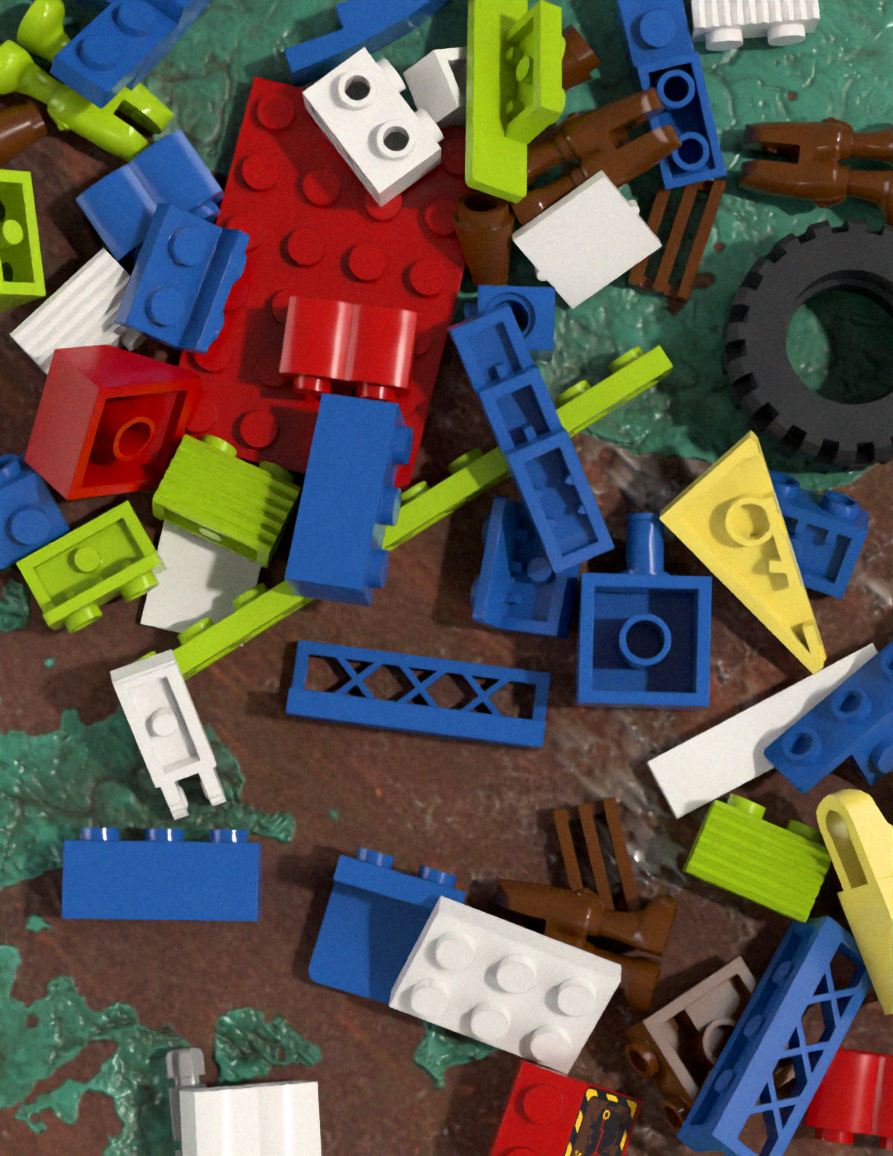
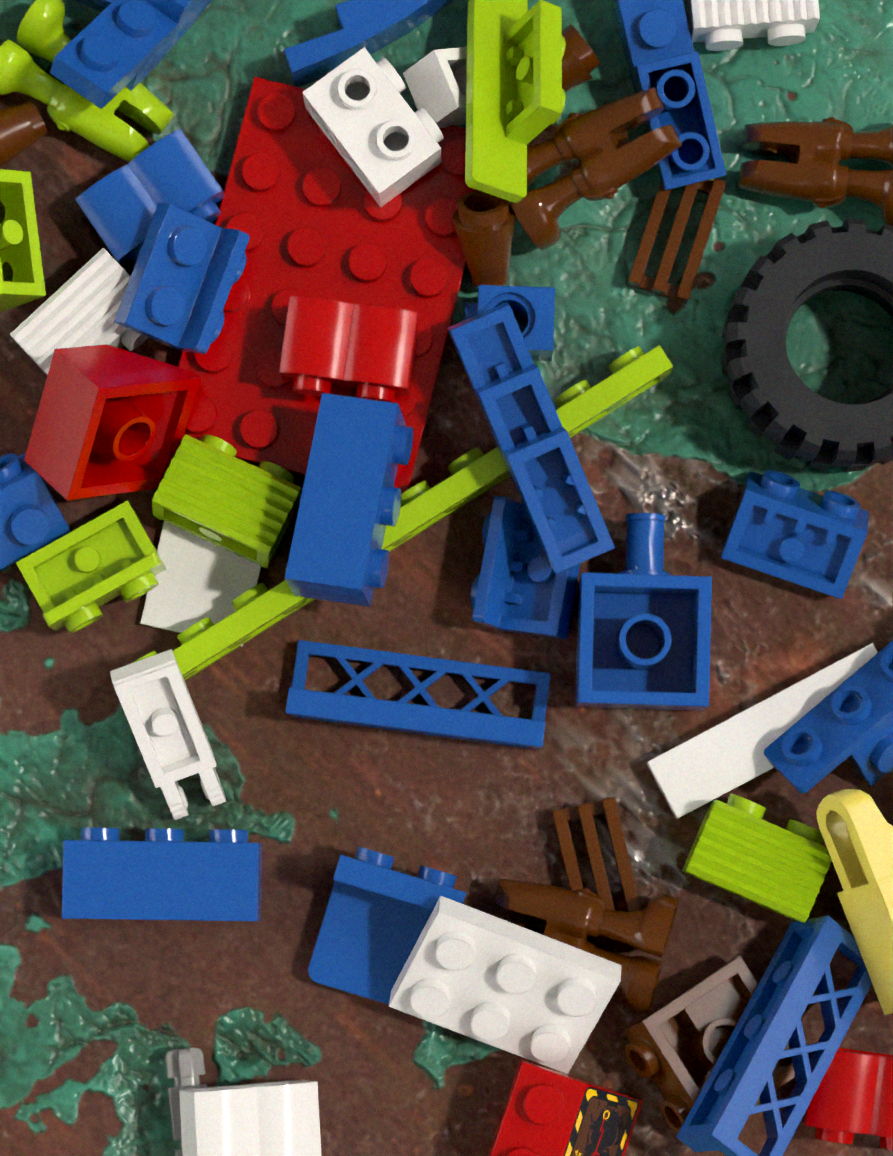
white piece [511,170,662,309] -> none
light yellow wing [659,430,827,675] -> none

